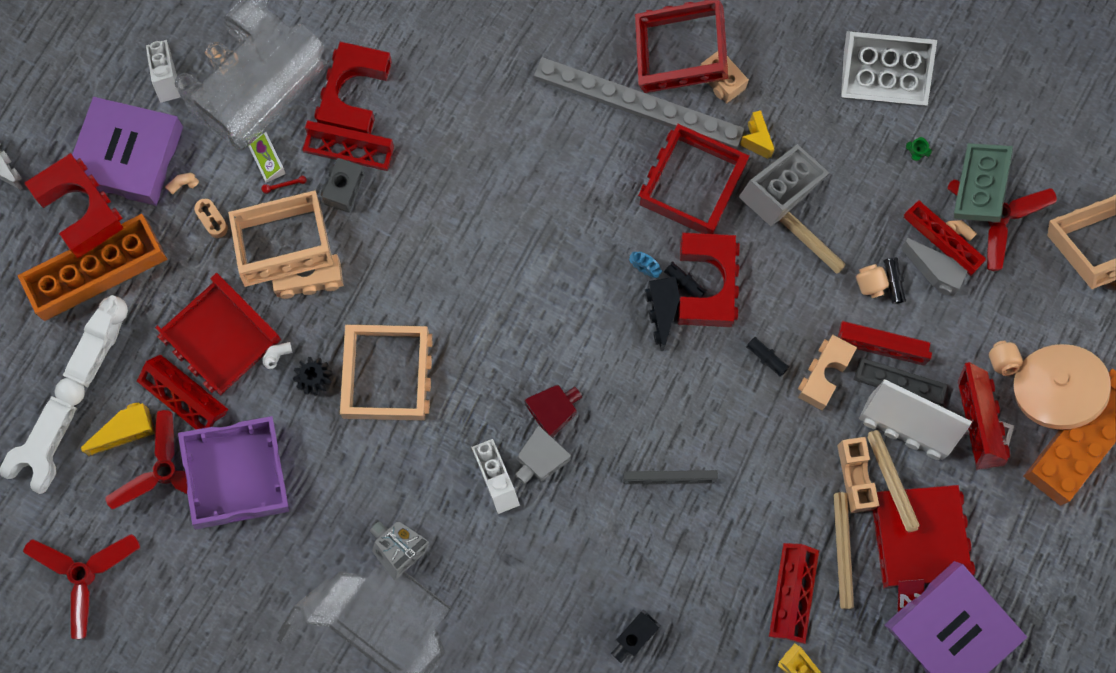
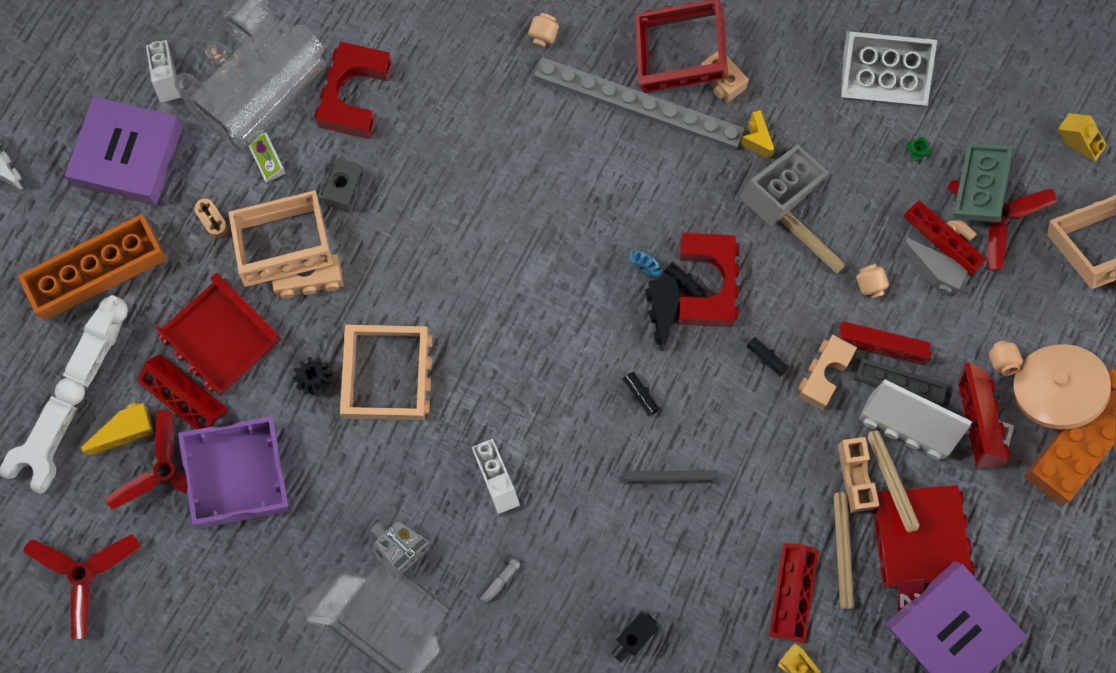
red arch [24,153,124,258] -> none
light nougat arm [165,173,199,195] -> none
red hinge [261,176,307,194] -> none
white arm [263,342,292,369] -> none
red fence [302,120,394,171] -> none
light grey torso [515,426,571,484] -> none
dark red torso [525,385,582,438] -> none
red window [638,124,750,234] -> none
black pin [884,257,906,304] -> none
none -> light grey piece [480,559,520,603]
none -> light nougat head [528,13,559,47]
none -> black pin [622,371,660,417]
none -> yellow slope [1058,113,1107,161]

